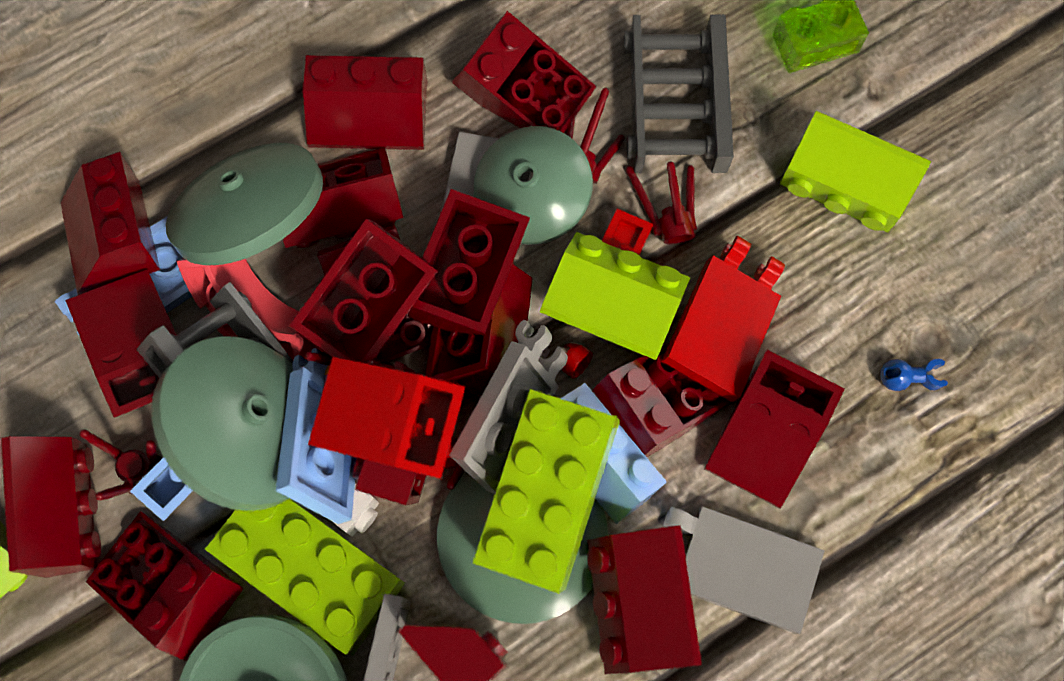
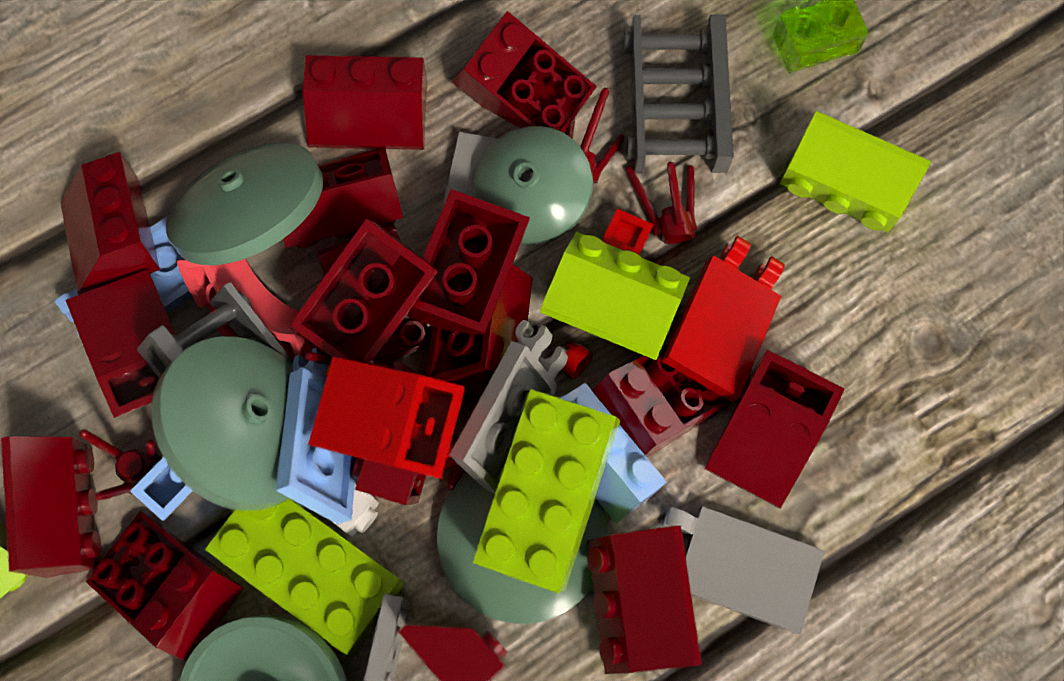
blue arm [880,359,948,391] -> none

